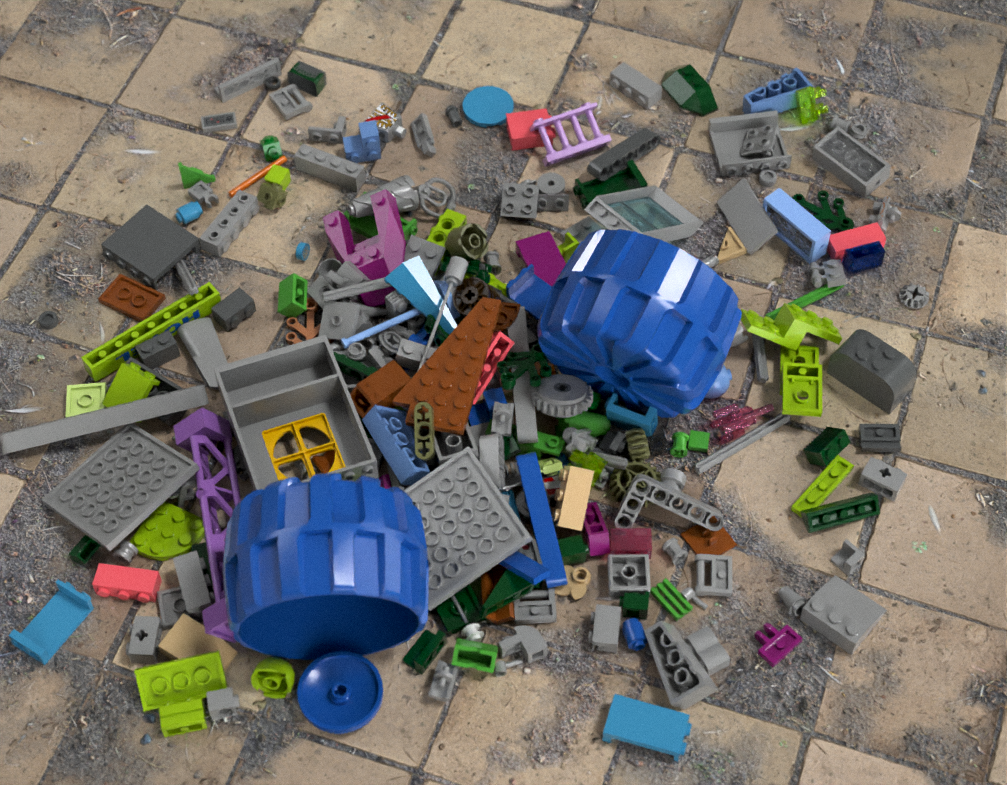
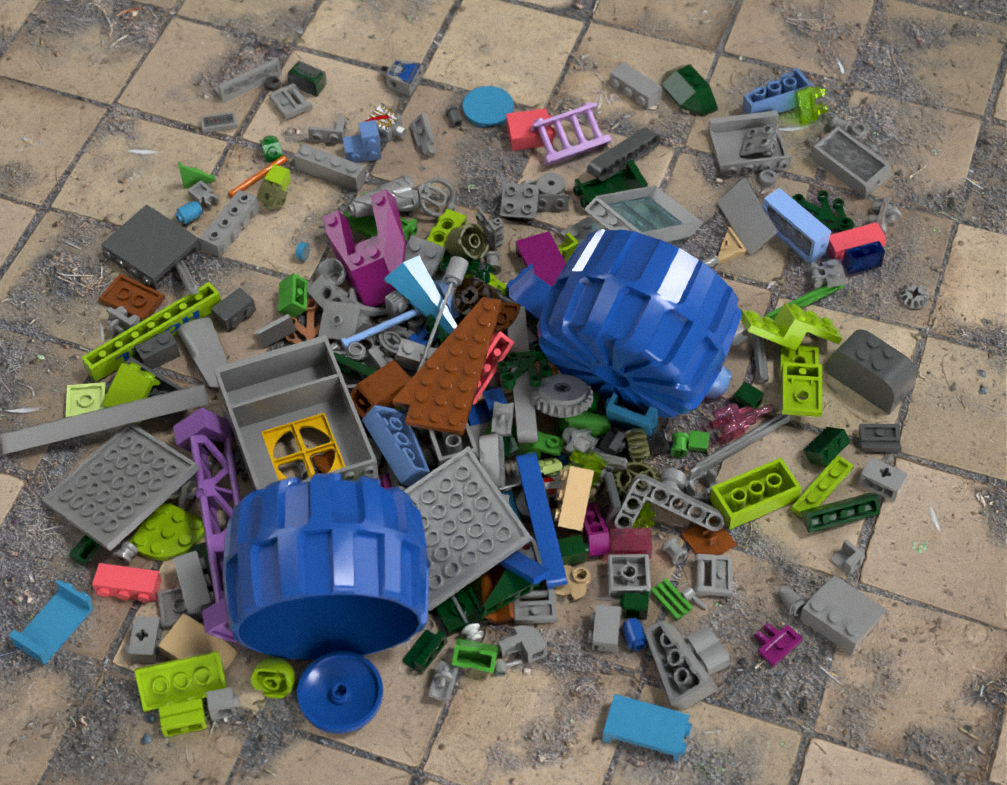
dark grey tile [39,311,59,330] -> none
light grey axle [322,267,431,302] -> none
light grey piece [327,261,370,299] -> none
olive beam [414,402,435,461] -> none
none -> light grey hips [106,306,140,335]
none -> light grey panel [255,314,297,348]
none -> light grey torso [380,59,423,97]
none -> light grey hinge [475,205,504,251]
none -> dark grey tile [595,472,621,528]
none -> clear neon green tile [632,502,656,530]
none -> light grey piece [685,466,718,501]
none -> lime brick [709,457,801,530]
none -> dark green panel [732,382,764,416]

